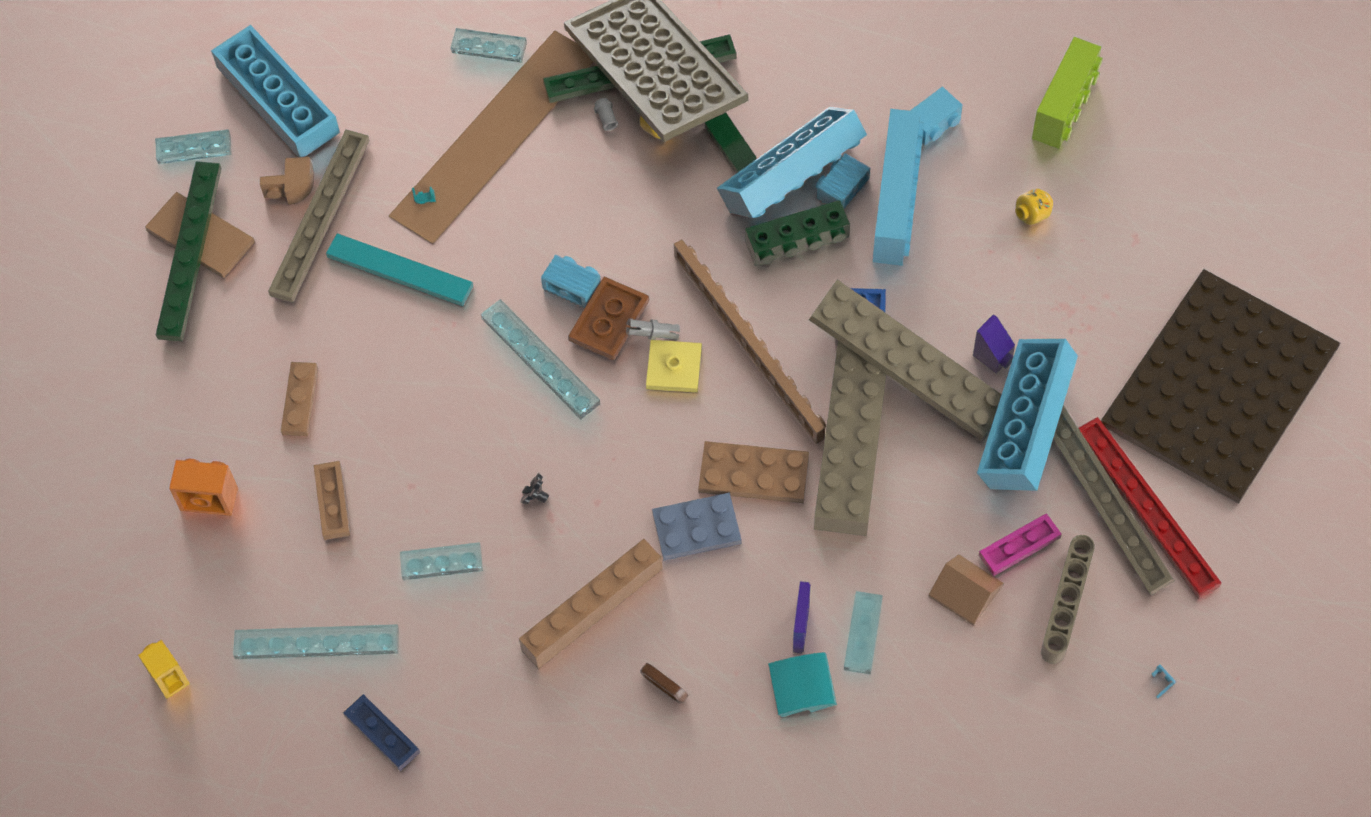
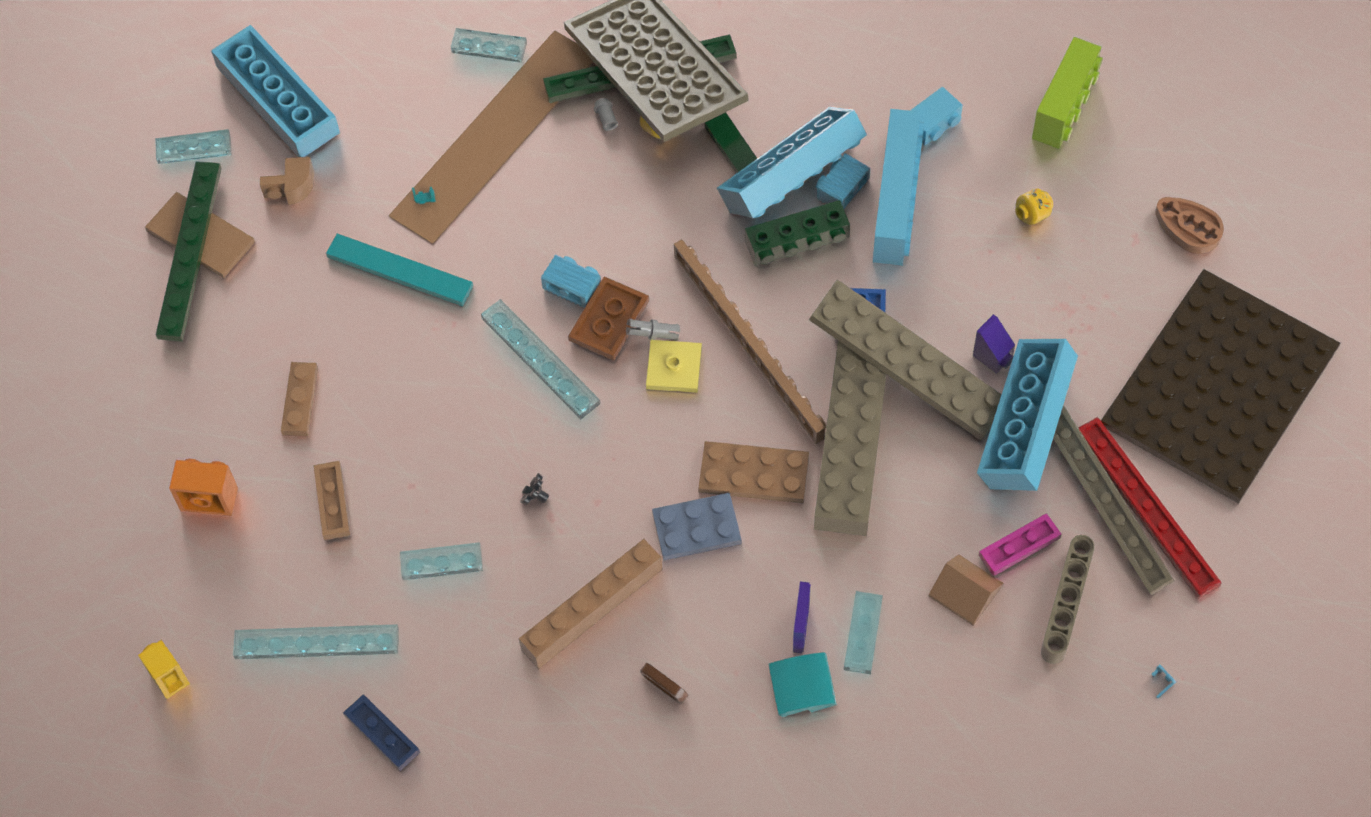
dark tan plate [268,129,370,303] -> none
none -> nougat piece [1155,197,1224,254]

